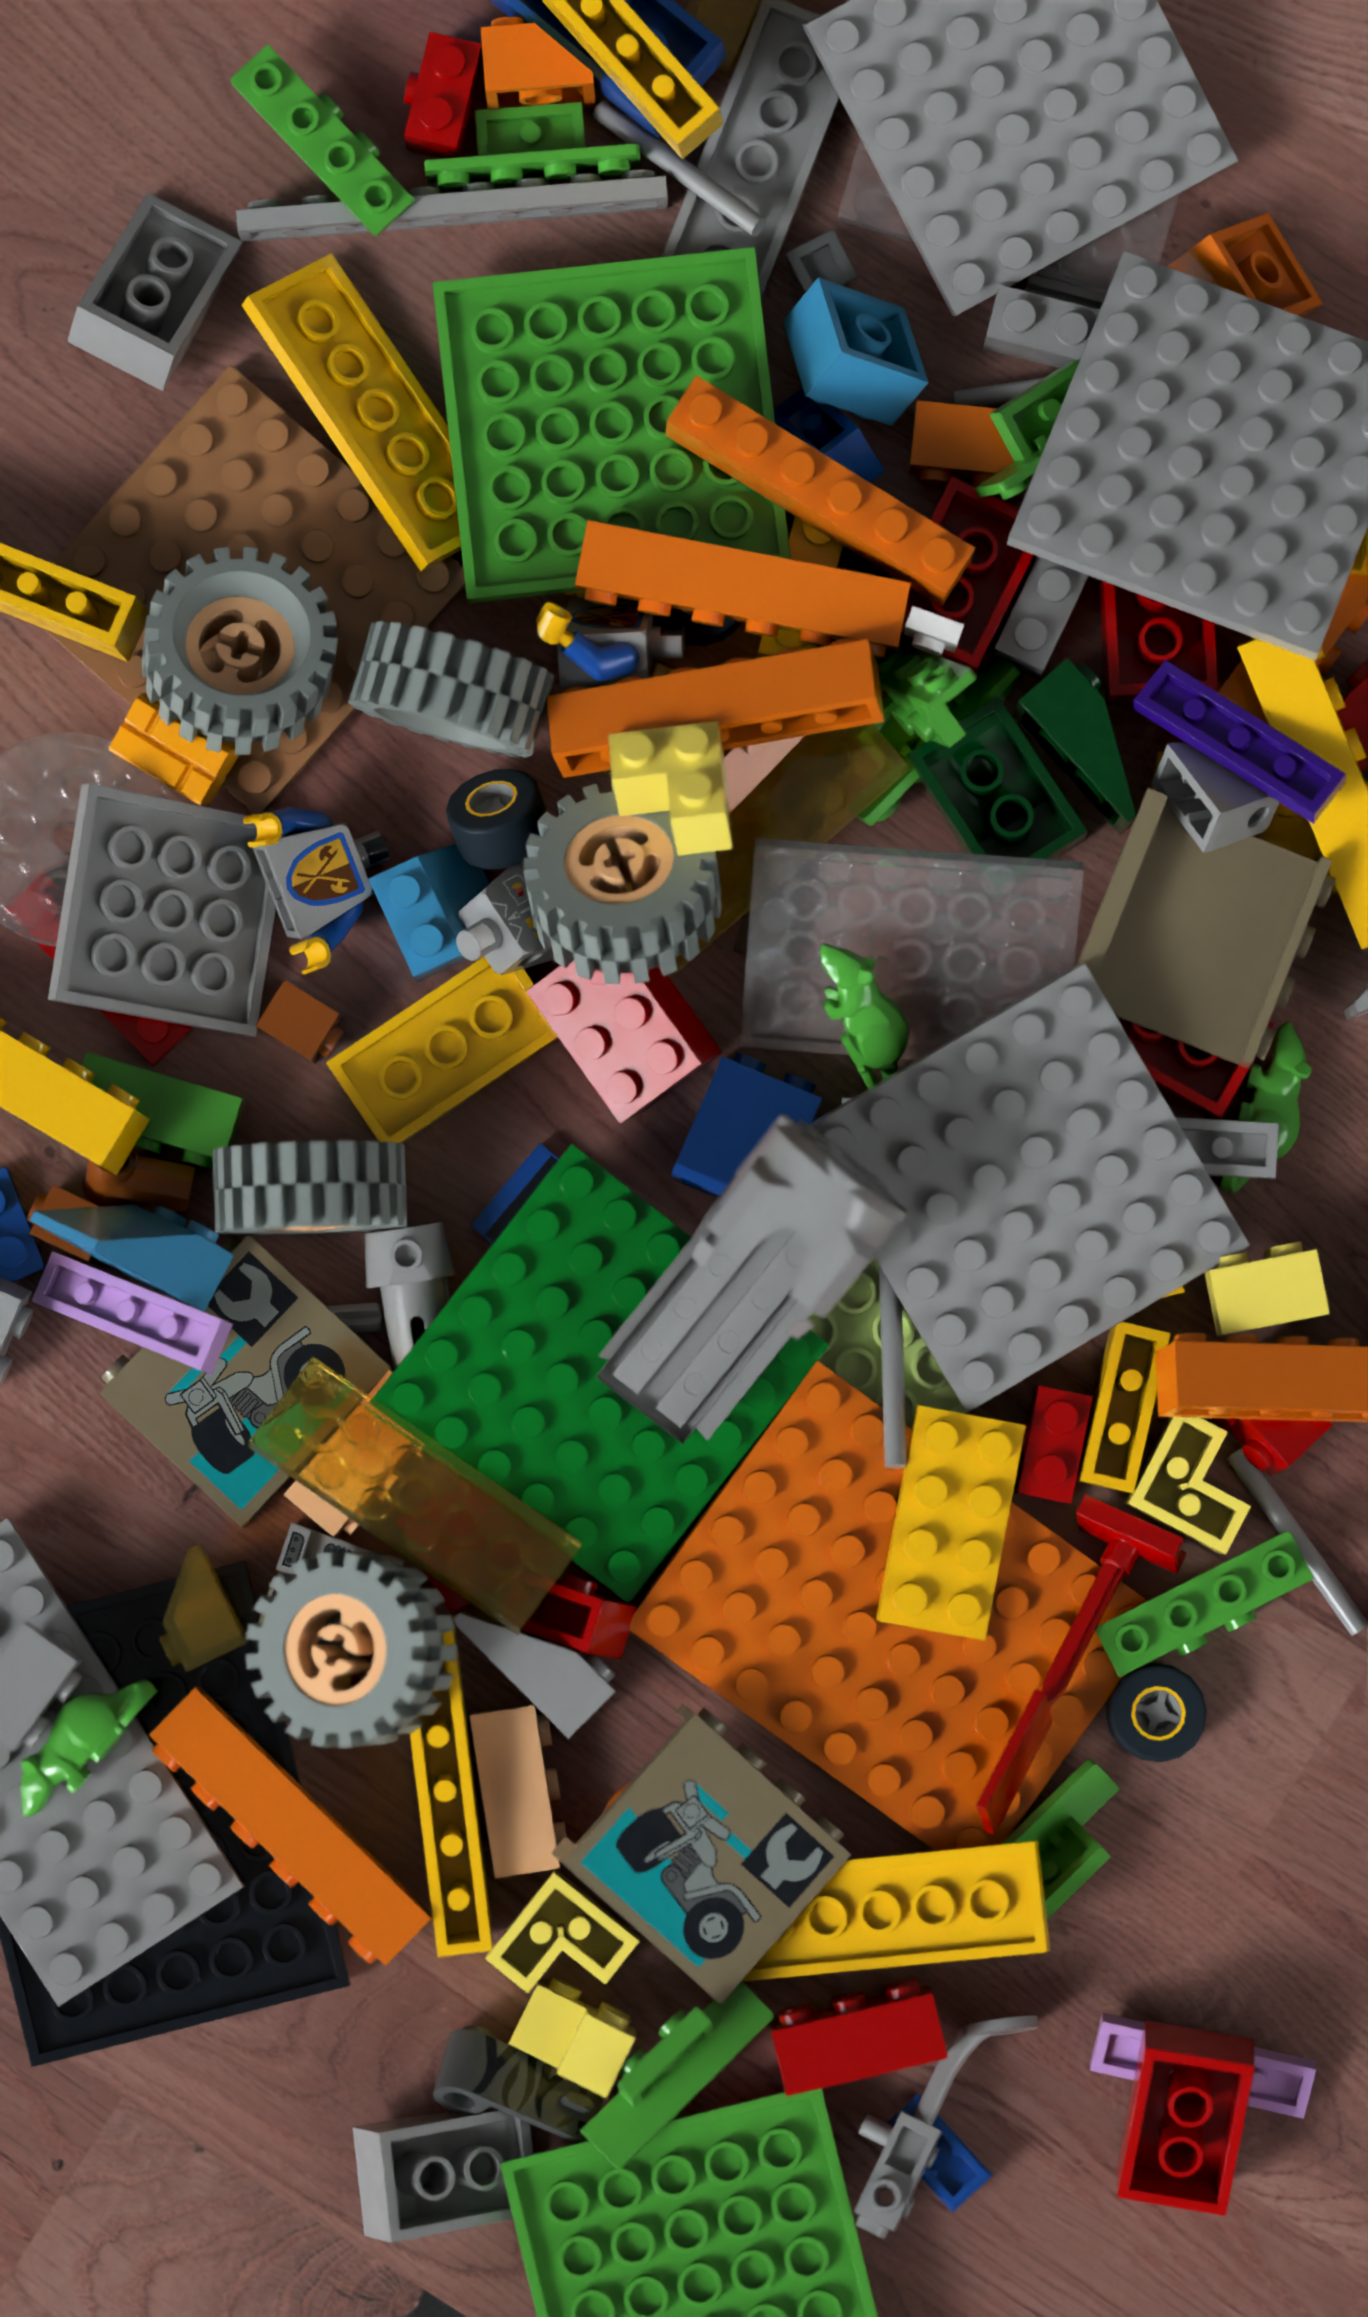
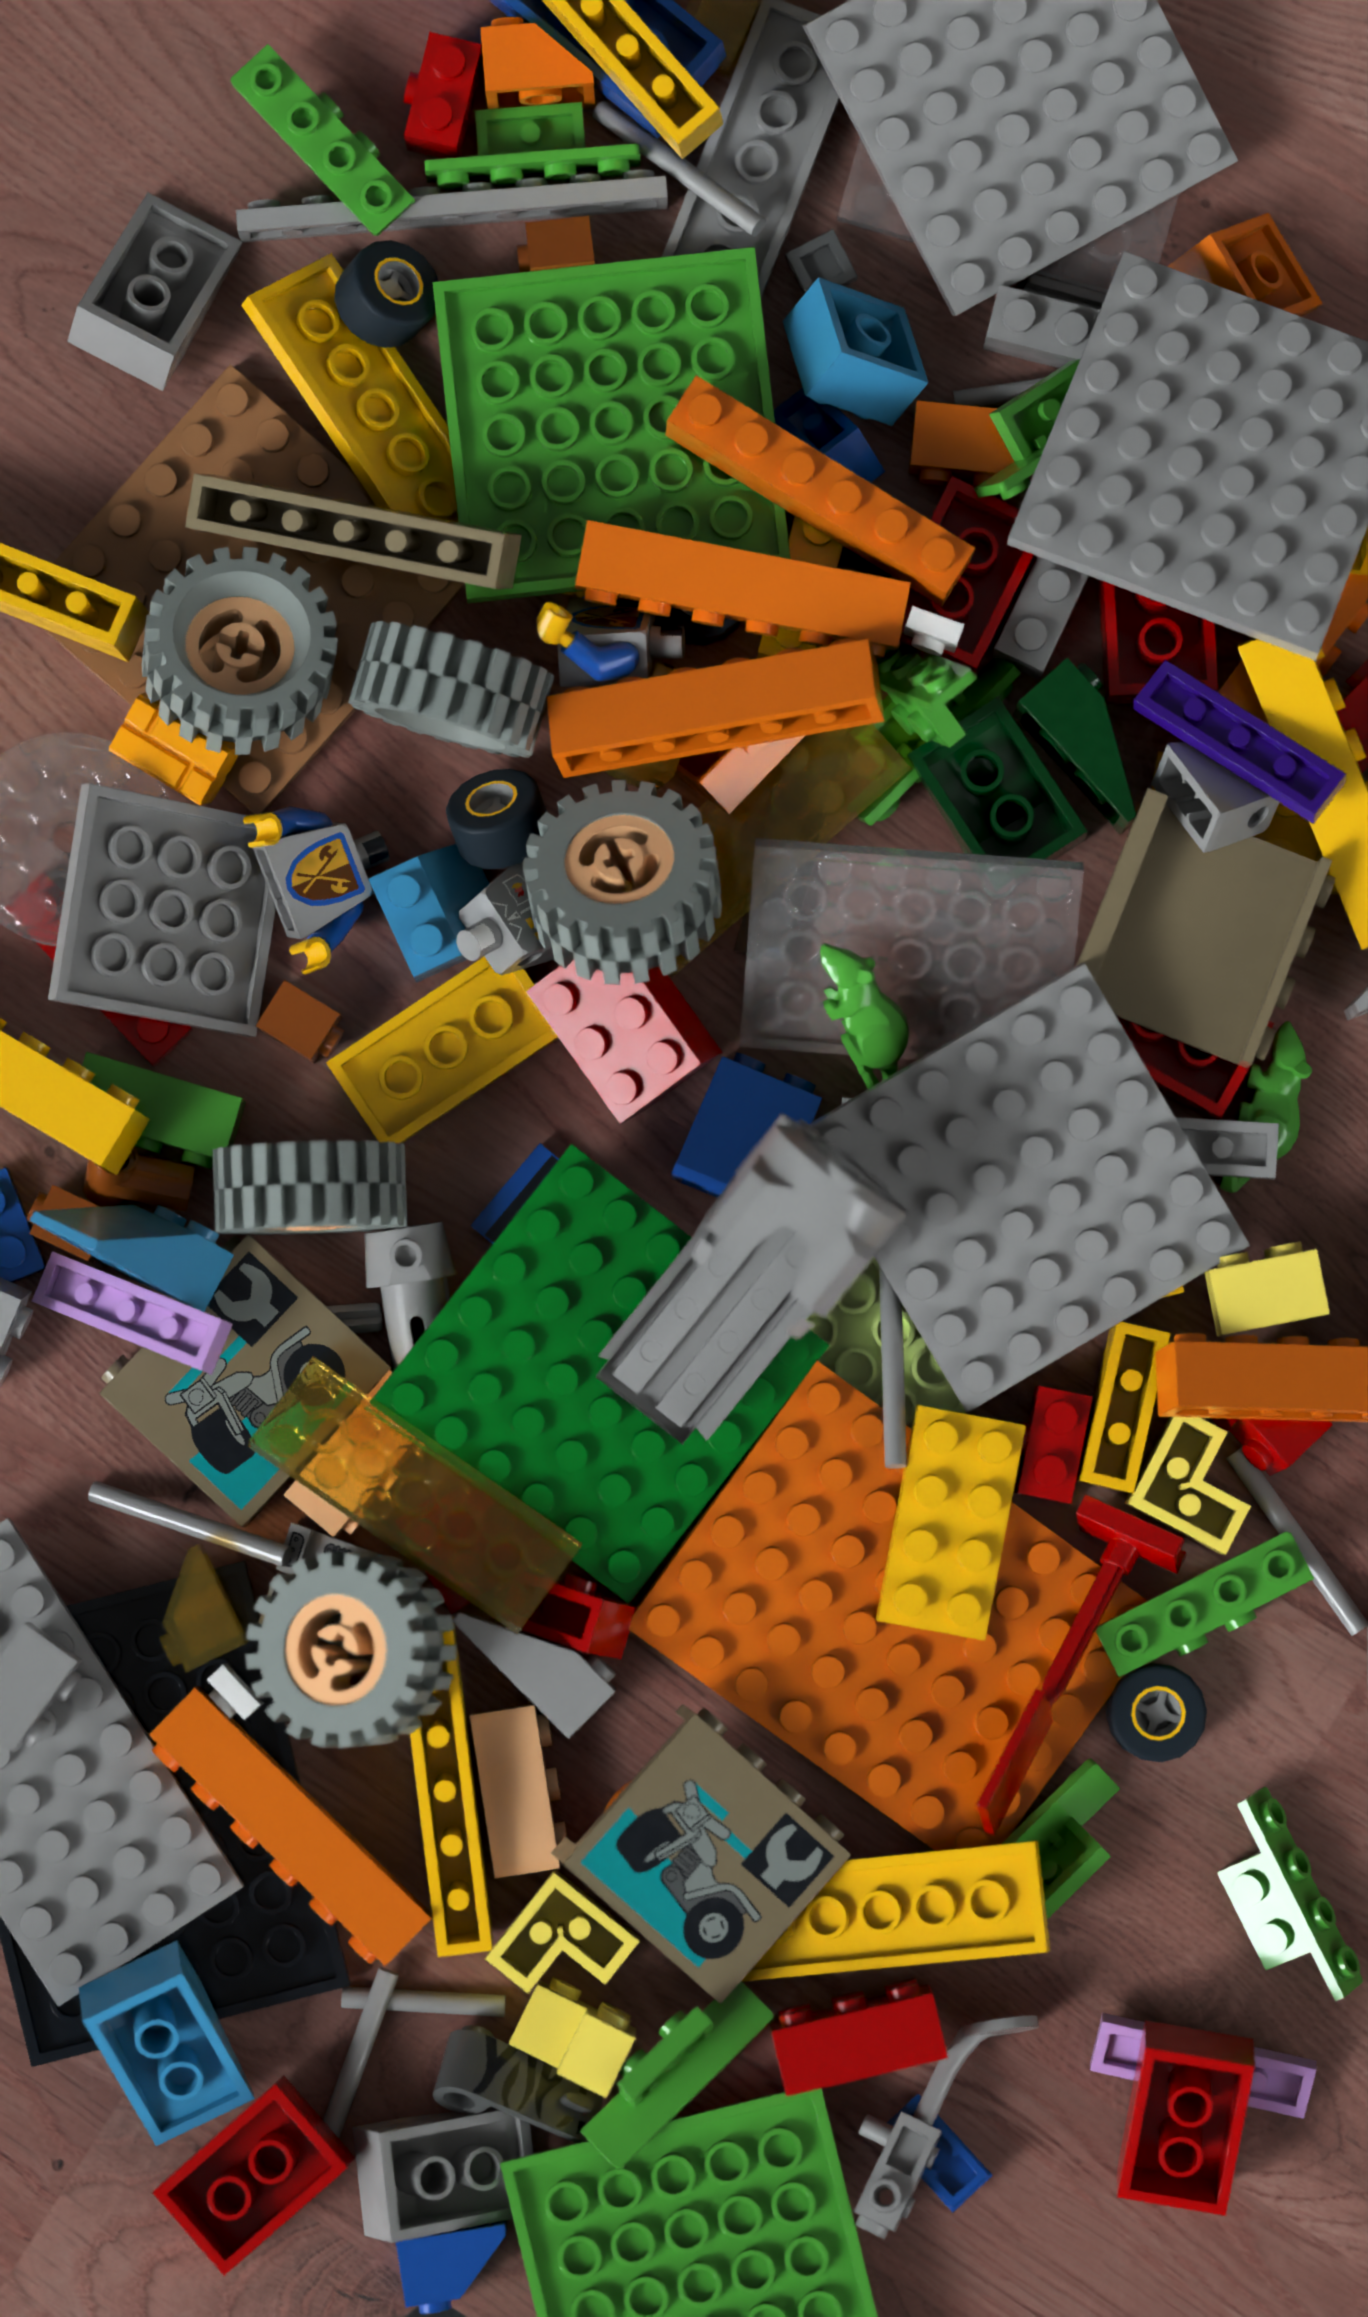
bright green animal [20,1679,157,1817] -> none
light yellow brick [608,721,732,855] -> none
none -> dark azure slope [78,1940,255,2146]
none -> light grey bar [88,1481,292,1567]
none -> red brick [152,2075,355,2276]
none -> dark tan brick [185,473,522,589]
none -> white plate [207,1663,264,1720]
none -> light grey bar [323,1967,399,2138]
none -> black wheel [335,240,438,348]
none -> light grey bar [341,1986,506,2017]
none -> blue slope [396,2220,508,2314]
none -> dark orange brick [517,216,595,272]
none -> bracket [1217,1787,1363,2001]

